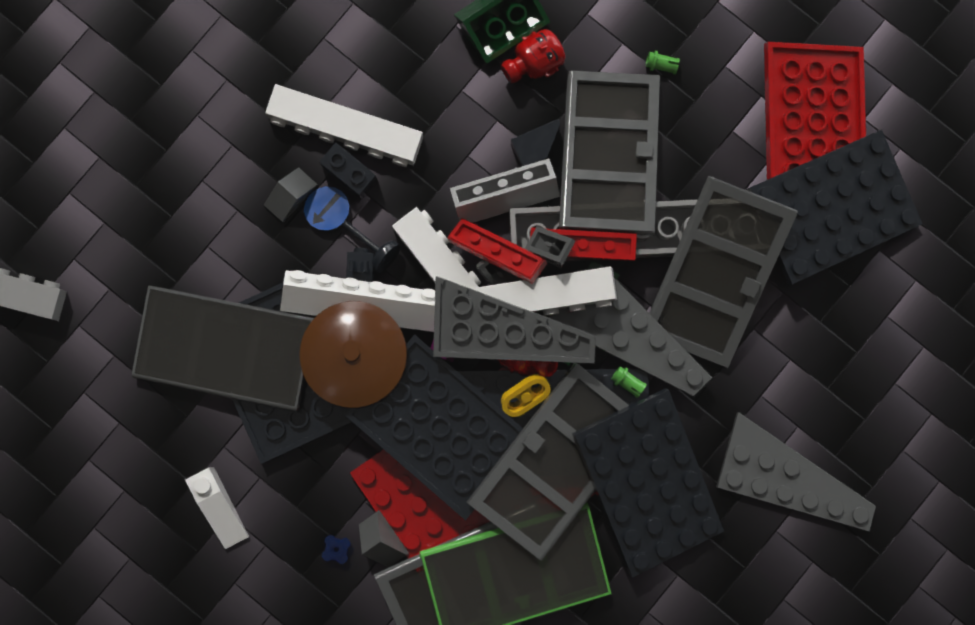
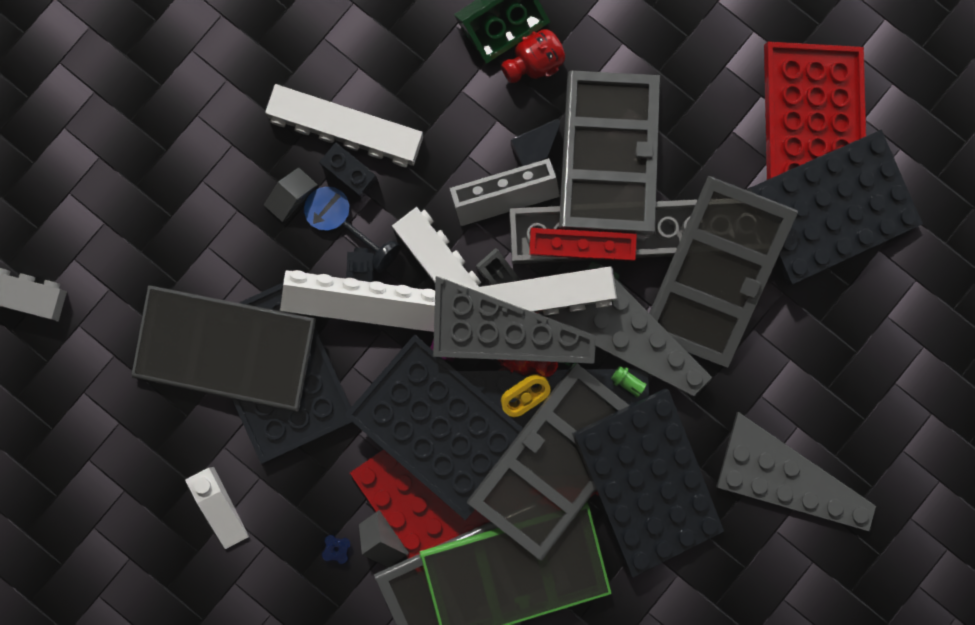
reddish brown dish [300,301,407,408] -> none
red tile [447,218,547,284] -> none
dark grey slope [525,226,575,269] -> none
bright green pin [645,50,680,74] -> none

